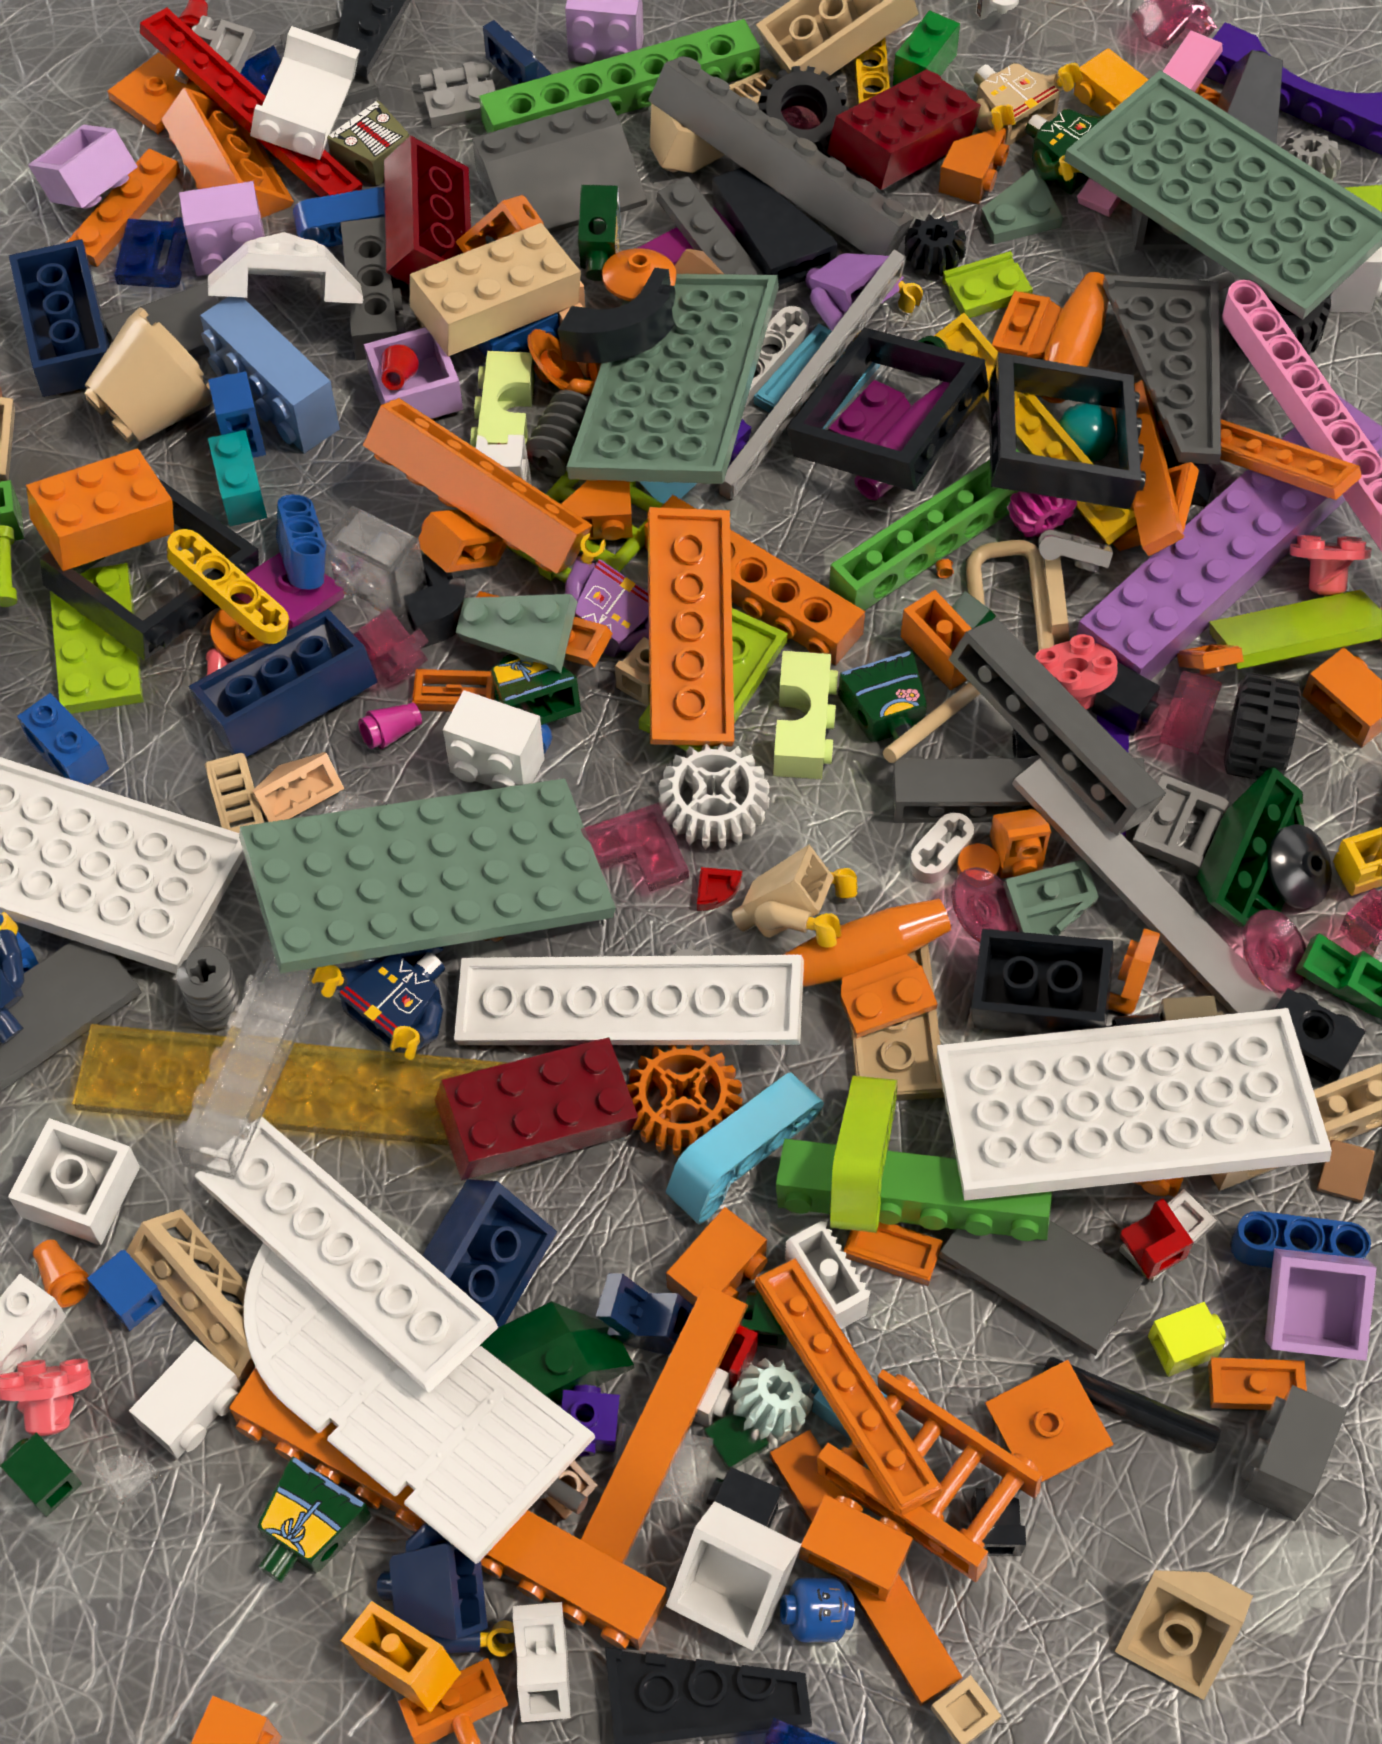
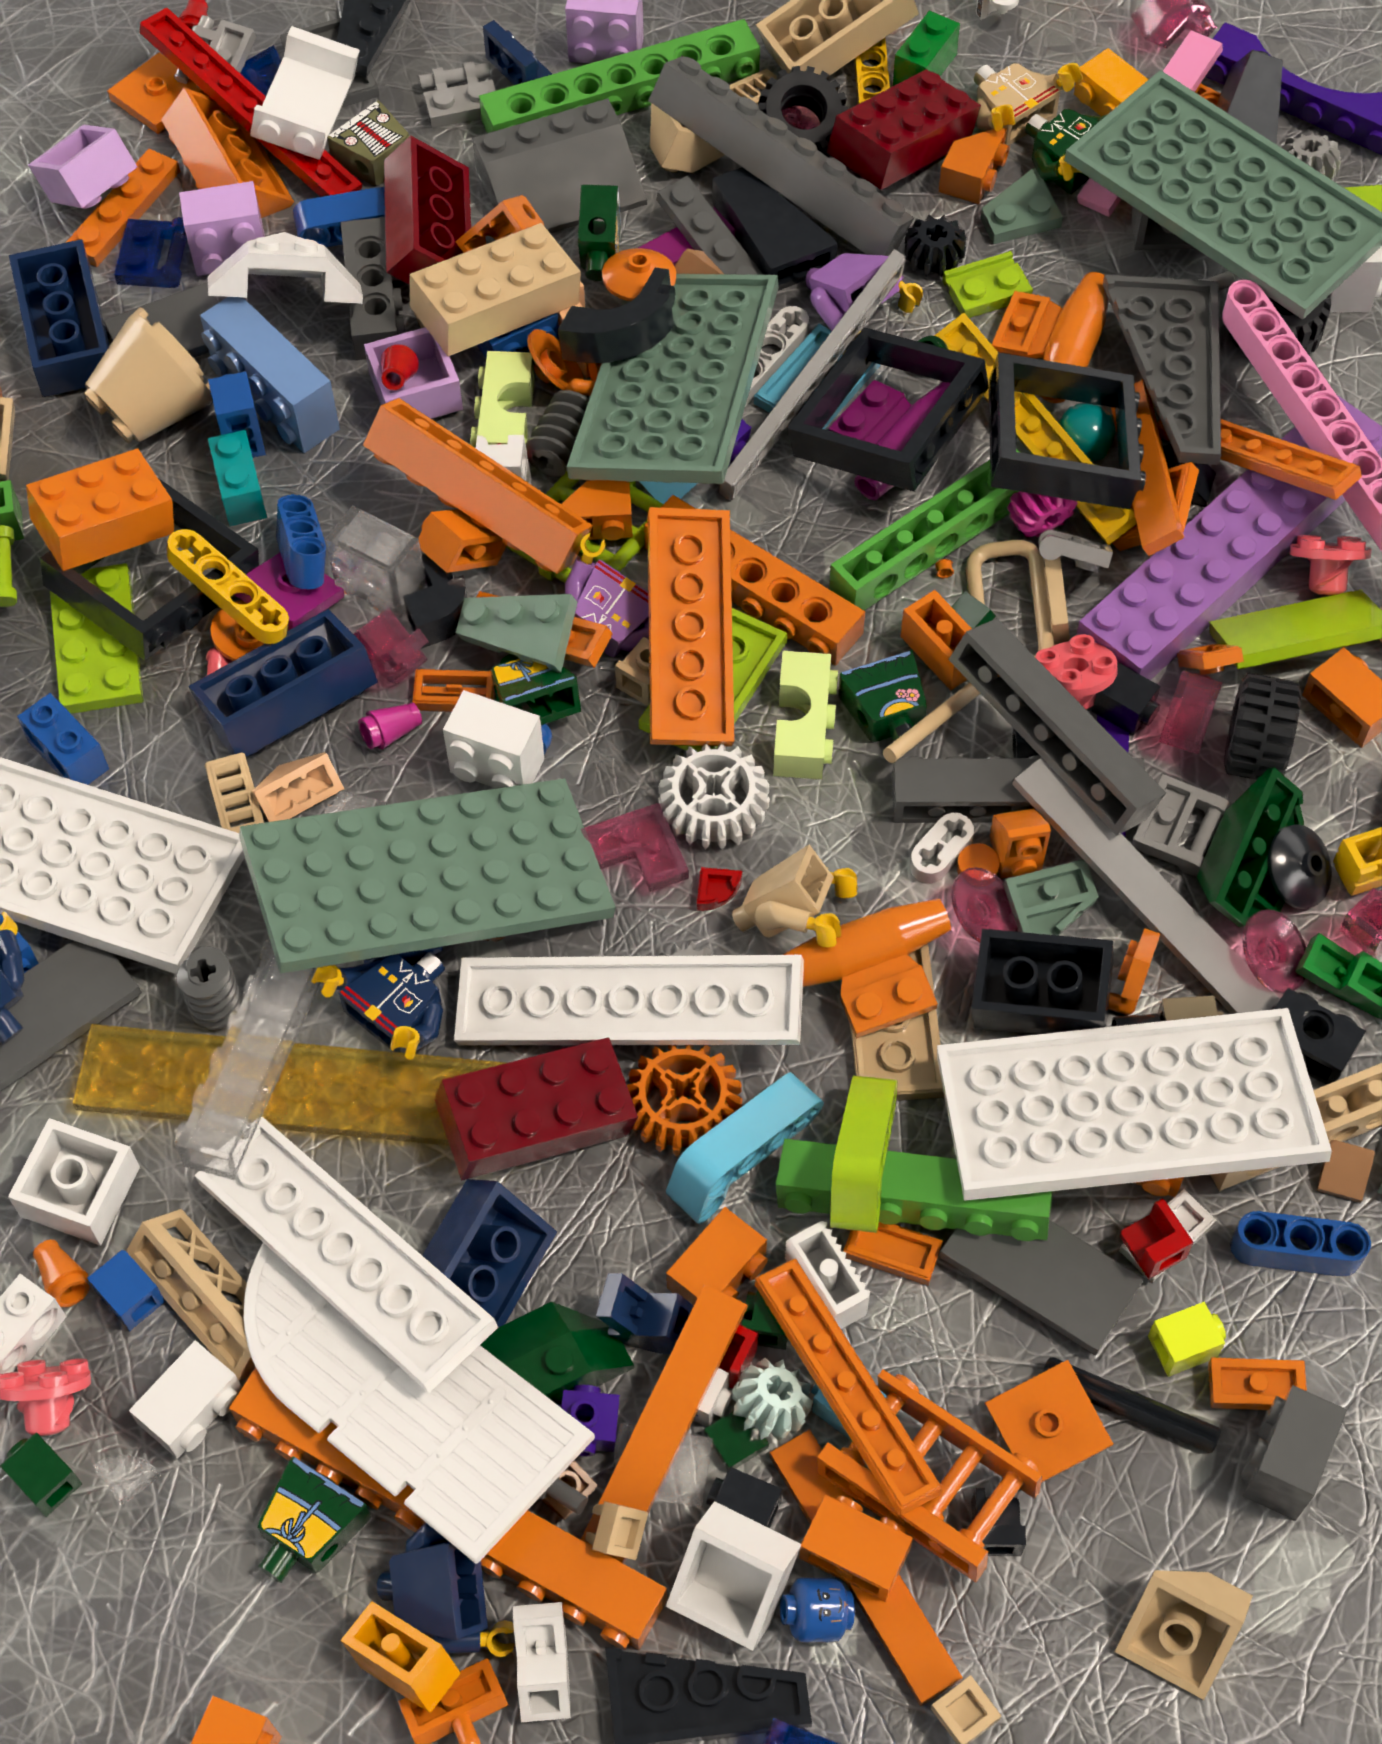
lavender piece [1264,1248,1377,1361] -> none
none -> tan tile [585,1501,648,1560]

